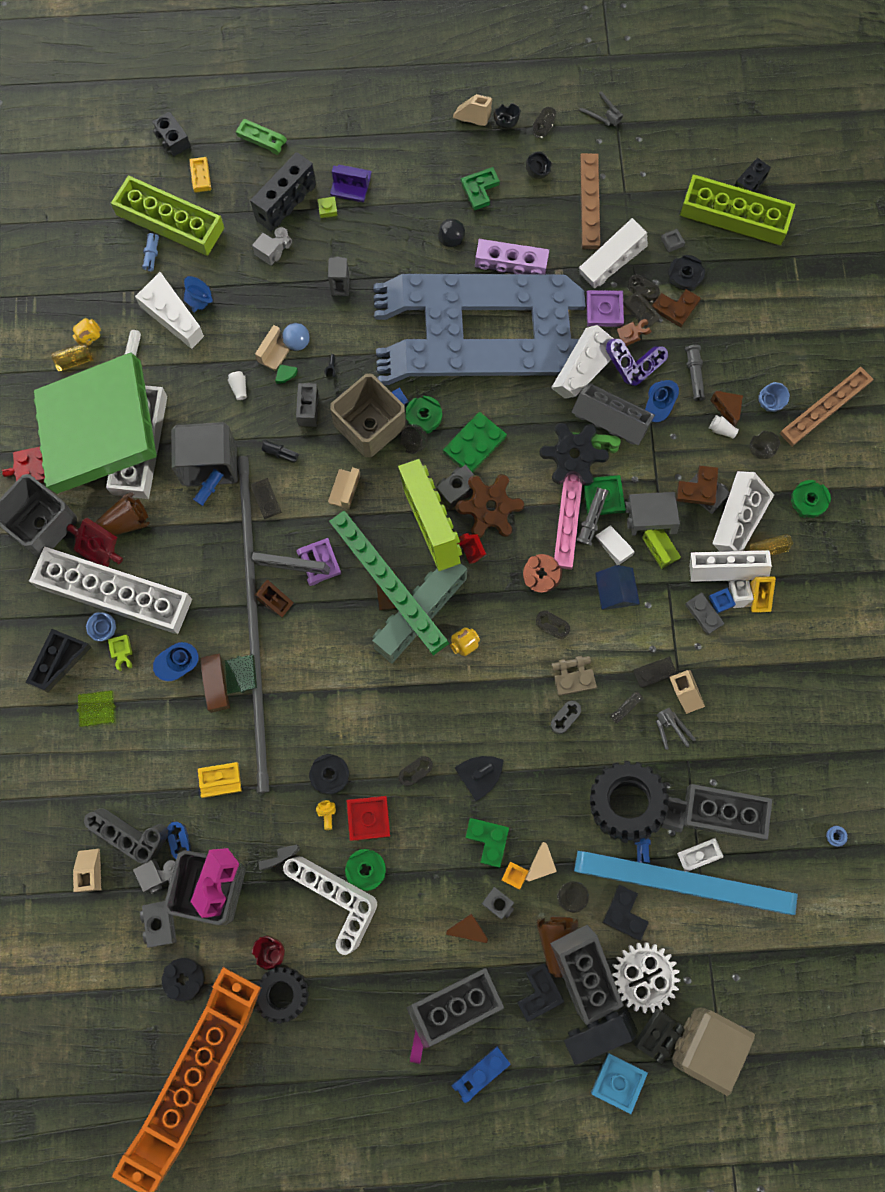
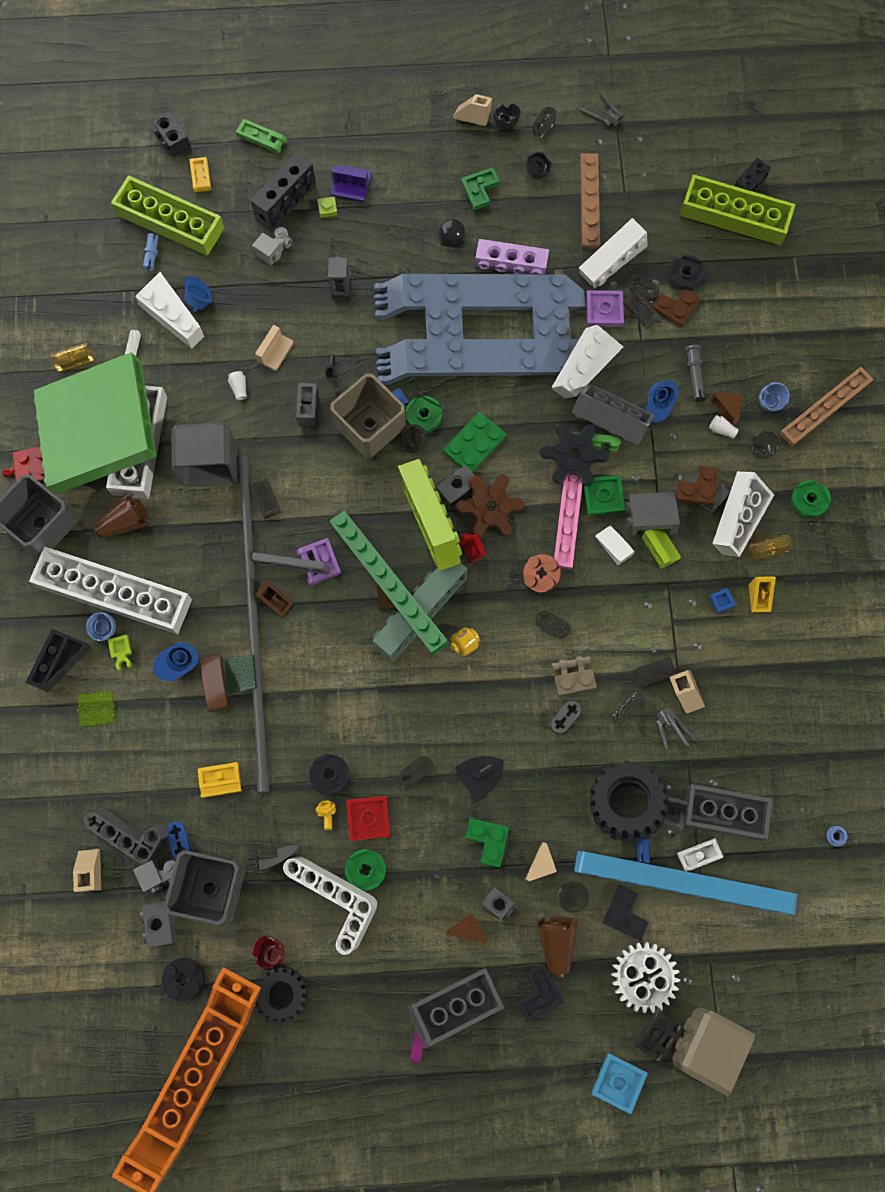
dark red plate [67,518,123,567] -> none
yellow head [73,318,101,346] -> none
dark pink arch [191,848,239,918] -> none
blue pin [193,469,224,506] -> none
black axle [262,440,299,463] -> none
green tile [275,364,298,384] -> none
medium blue hair [282,323,309,351] -> none
tan panel [328,467,361,509] -> none
blue plate [451,1046,510,1104] -> none
light orange plate [501,862,529,890] -> none
dark grey brick [550,925,623,1025] -> none
black wedge [564,1007,638,1065] -> none
dark grey pin [576,487,609,546] -> none
dark blue slope [595,565,640,610] -> none
dark purple beam [606,339,668,385] -> none
dark orange plate [617,319,652,346] -> none
dark grey tile [660,229,685,253] -> none
dark grey plate [685,593,725,635] -> none
white brick [689,550,772,582] -> none
white slope [728,580,754,608] -> none

